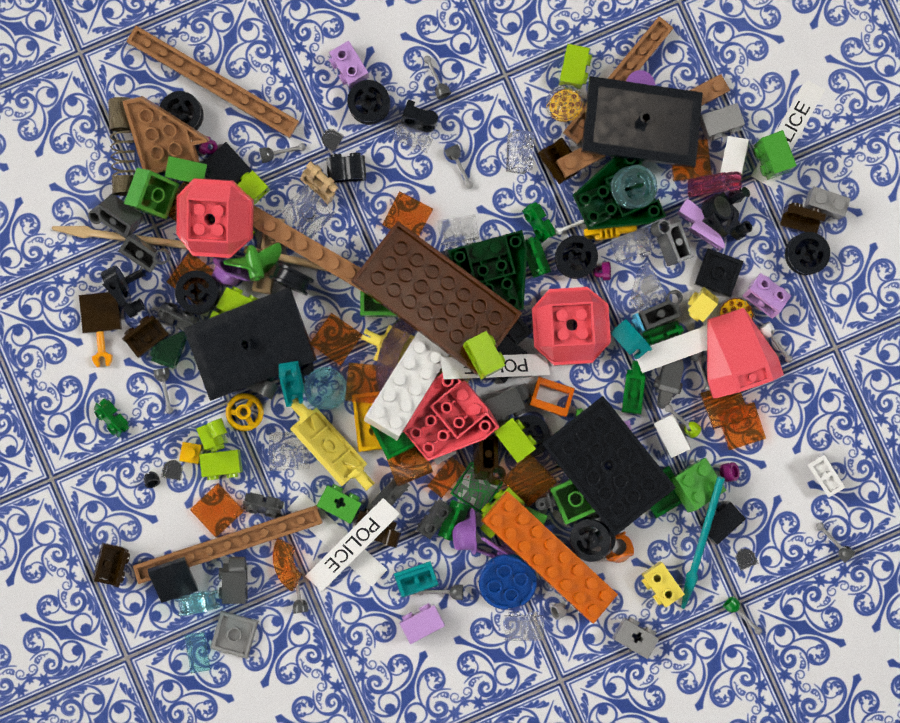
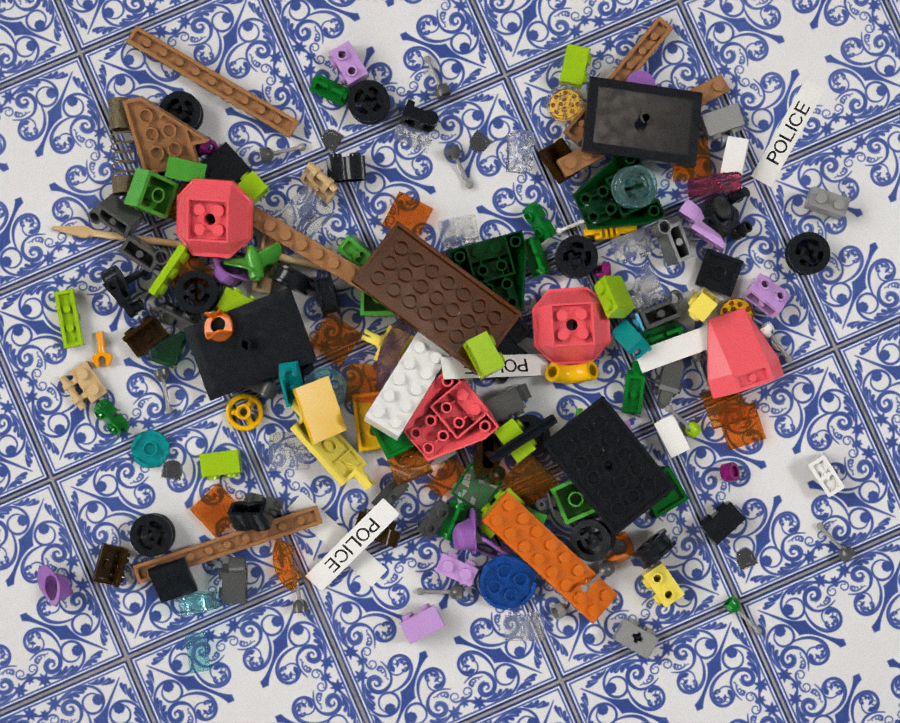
dark brown tile [79,292,122,334] -> none
black hinge [144,471,160,488] -> none
yellow plate [179,442,202,464] -> none
lime hinge [196,418,228,452] -> none
light grey tile [210,610,259,659] -> none
bright green brick [317,483,362,524] -> none
teal hinge [394,561,439,598] -> none
orange tile [529,376,575,417] -> none
bright green brick [669,458,727,513] -> none
teal piece [681,476,725,609] -> none
bright green brick [753,130,797,180] -> none
dark brown bracket [780,202,826,233] -> none
none -> medium lavender piece [37,565,73,606]
none -> lime plate [54,289,85,349]
none -> tan plate [59,361,109,411]
none -> black wheel [130,513,176,557]
none -> teal tile [131,430,170,468]
none -> lime plate [147,244,189,298]
none -> orange piece [204,309,233,342]
none -> black brick [227,501,274,531]
none -> yellow tile [292,376,347,444]
none -> green hinge [309,74,350,107]
none -> black wheel [313,273,341,318]
none -> bright green hinge [337,234,373,268]
none -> lavender brick [435,551,478,587]
none -> clear tile [469,129,492,153]
none -> black axle [488,414,557,463]
none -> yellow cylinder [545,361,599,384]
none -> hinge [581,560,615,592]
none -> lime brick [593,275,635,318]
none -> black wheel [632,528,676,569]

